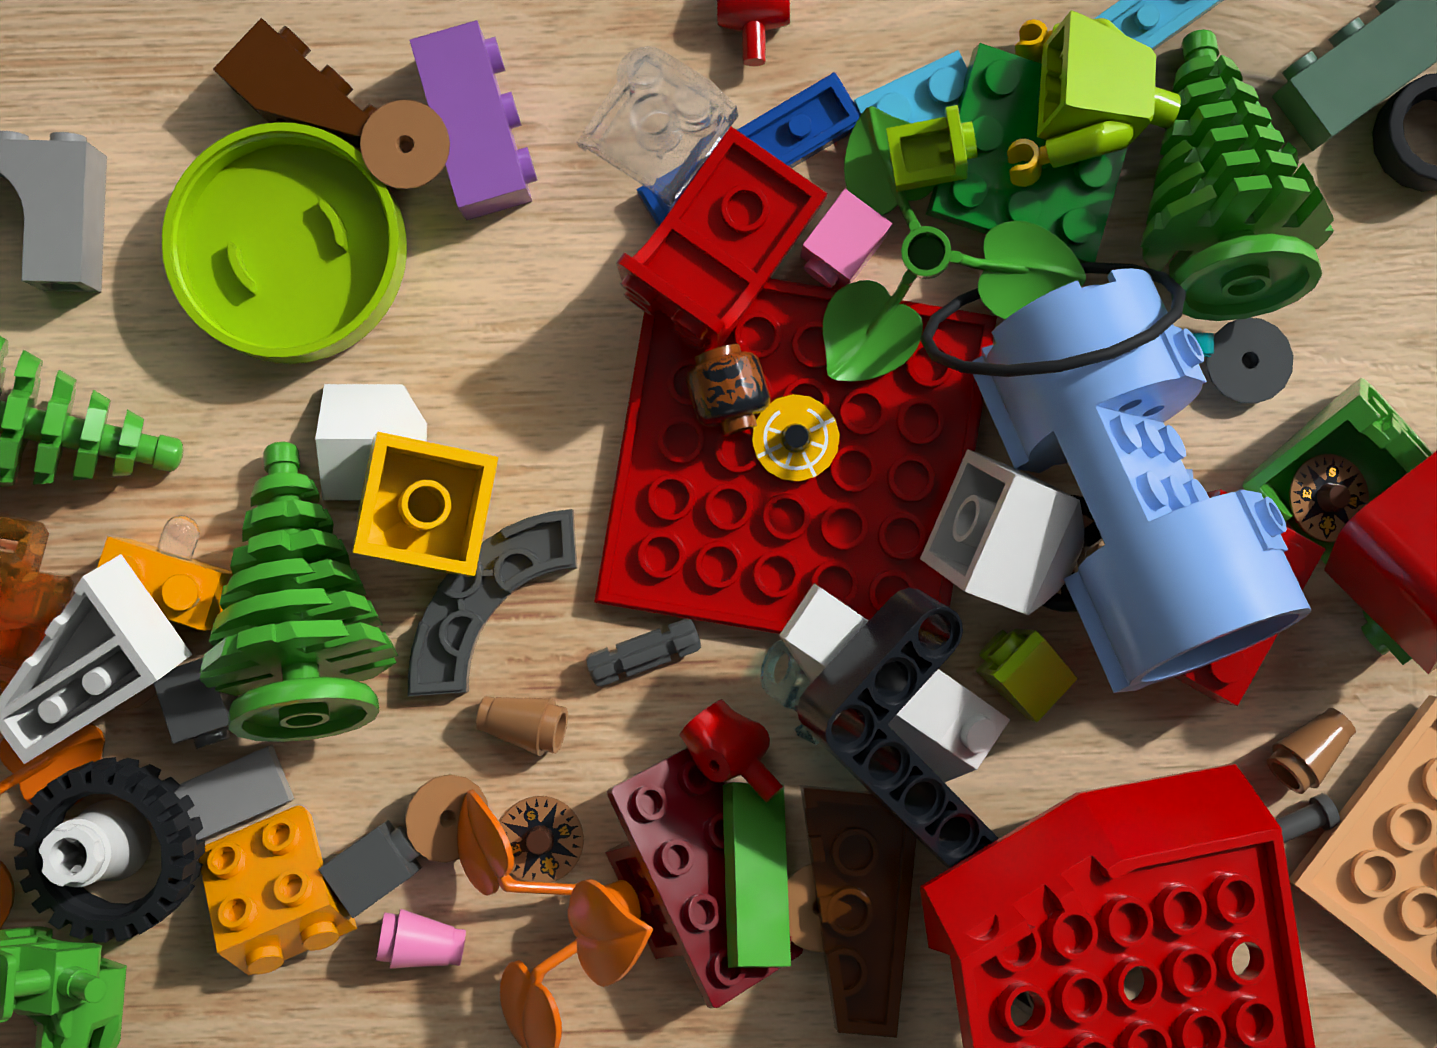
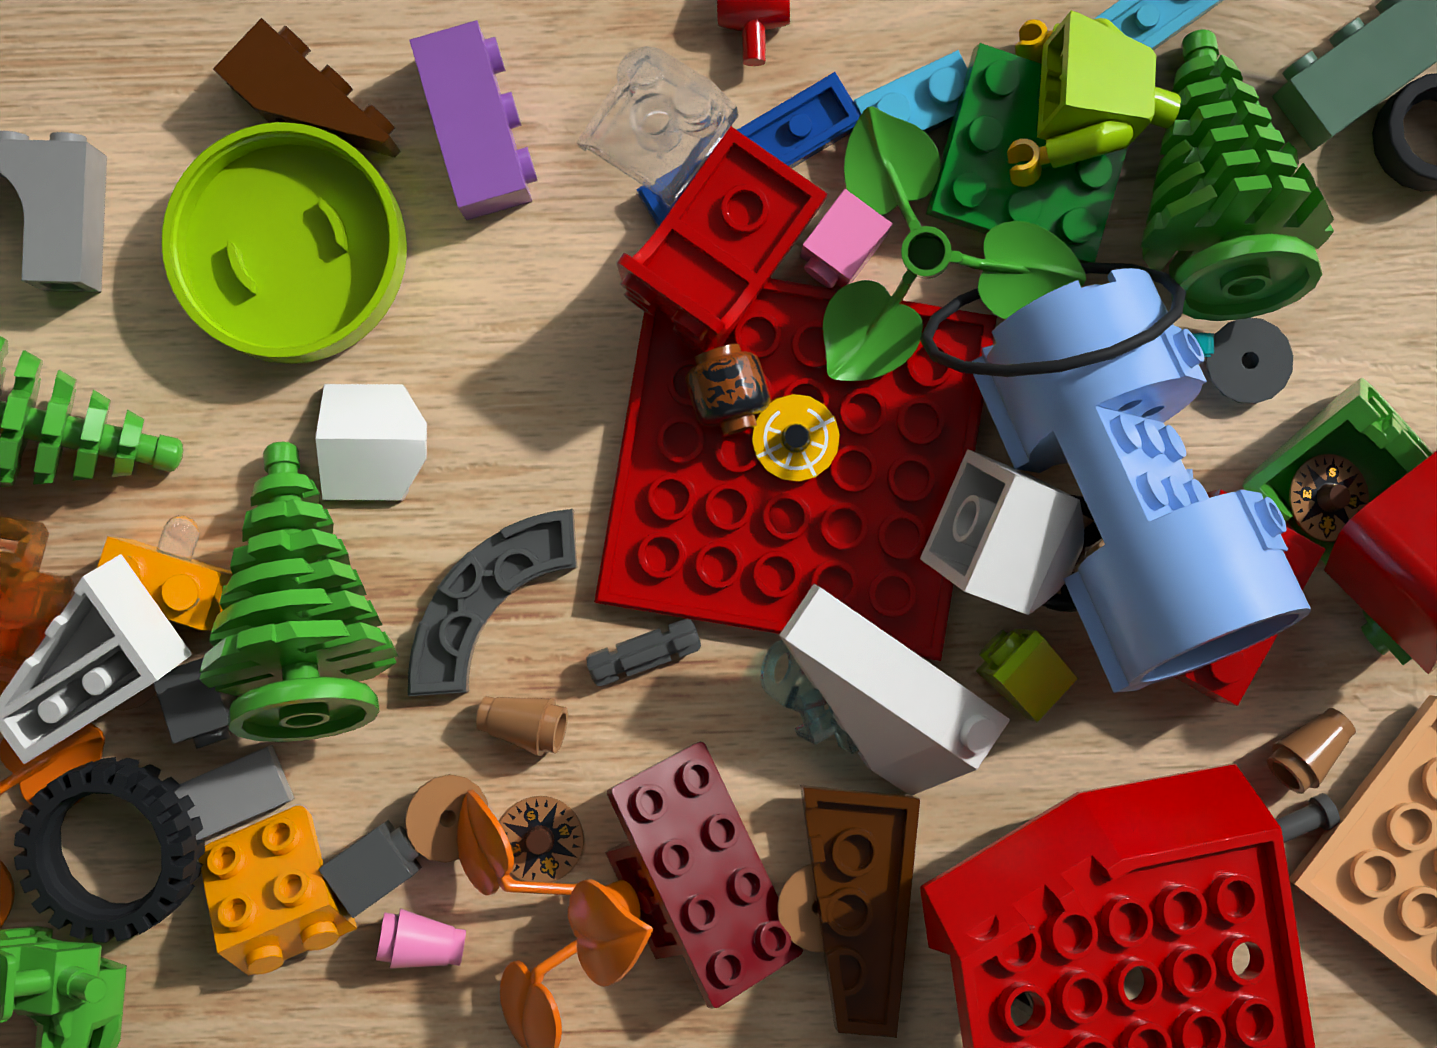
white plant [39,799,152,887] -> none
yellow slope [352,431,498,577] -> none
medium nougat piece [360,100,450,189] -> none
red piece [679,699,784,803] -> none
bright green tile [722,782,791,968] -> none
black beam [797,588,999,869] -> none
lime bracket [886,105,977,192] -> none

